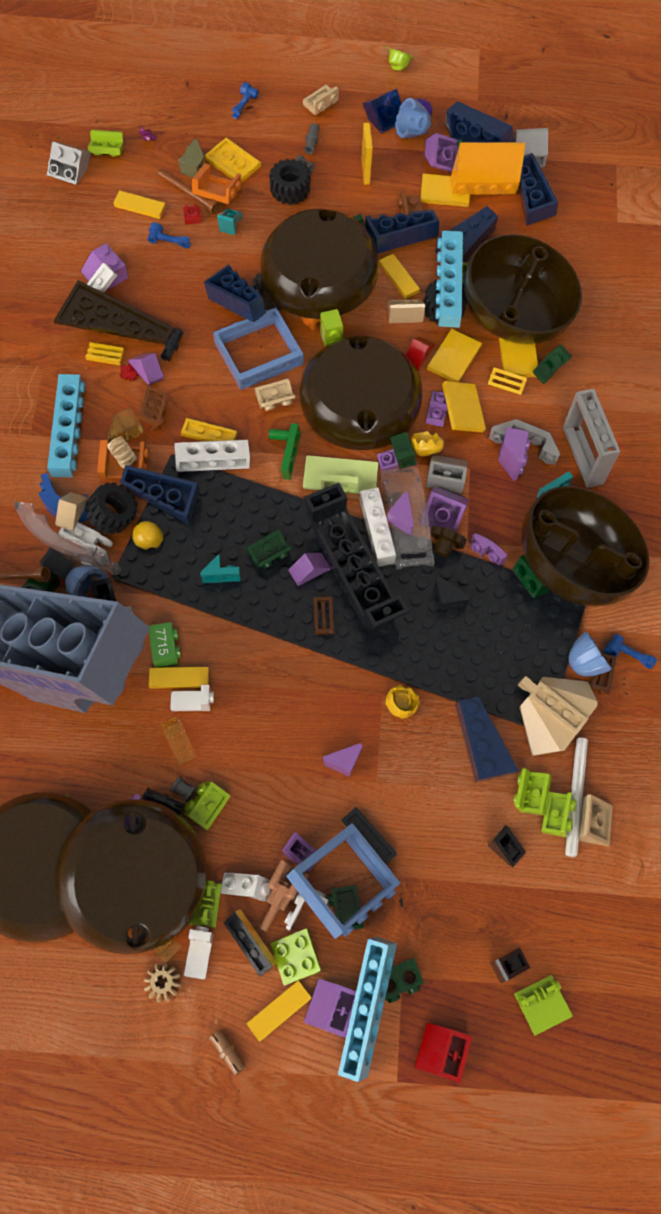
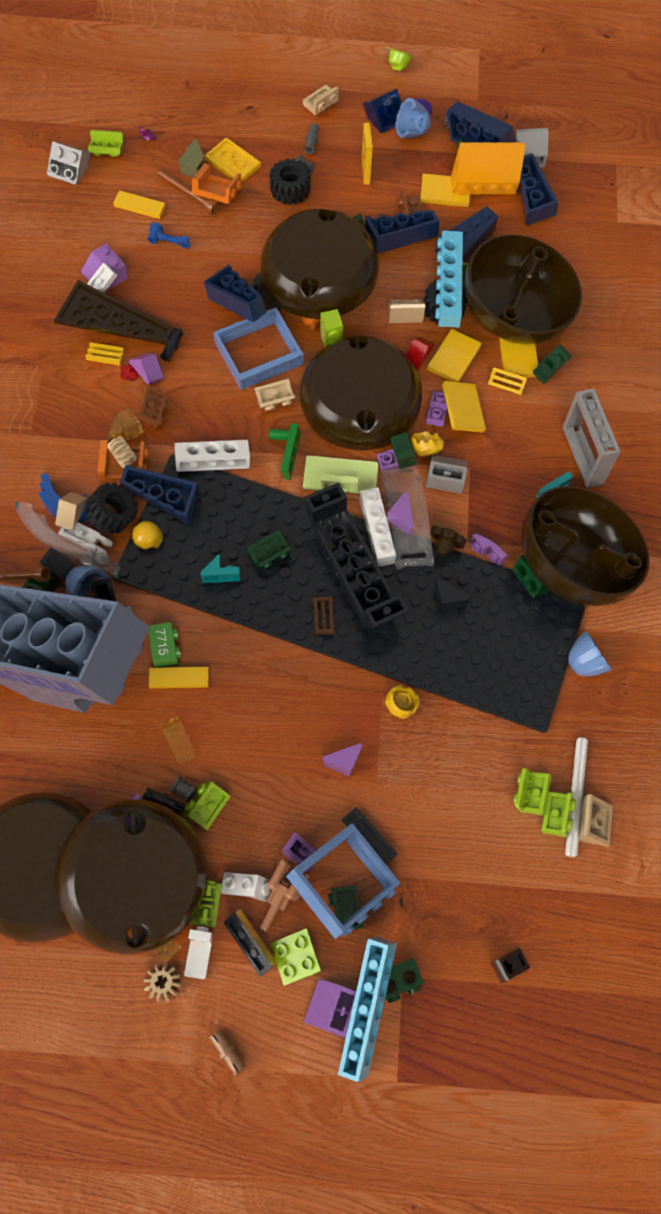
medium azure brick [47,374,86,478] -> none
white bracket [170,685,214,711] -> none
yellow tile [181,418,238,442] -> none
red tile [183,204,201,225] -> none
teal slope [217,209,243,235] -> none
blue brick [232,82,259,119] -> none
yellow tile [246,980,312,1042] -> none
white bracket [284,890,329,931] -> none
medium lavender slope [288,553,331,586] -> none
yellow tile [379,254,420,299] -> none
red slope [414,1023,472,1083] -> none
medium lavender slope [419,486,470,532] -> none
medium lavender slope [425,133,459,173] -> none
dark blue wedge [456,696,519,783] -> none
black slope [488,825,526,867] -> none
light grey slope [489,419,560,465] -> none
medium lavender slope [498,427,531,481] -> none
lime hinge [514,975,573,1036] -> none
tan panel [518,676,598,756] -> none
reddish brown tile [590,652,616,694] -> none
blue brick [603,634,657,669] -> none

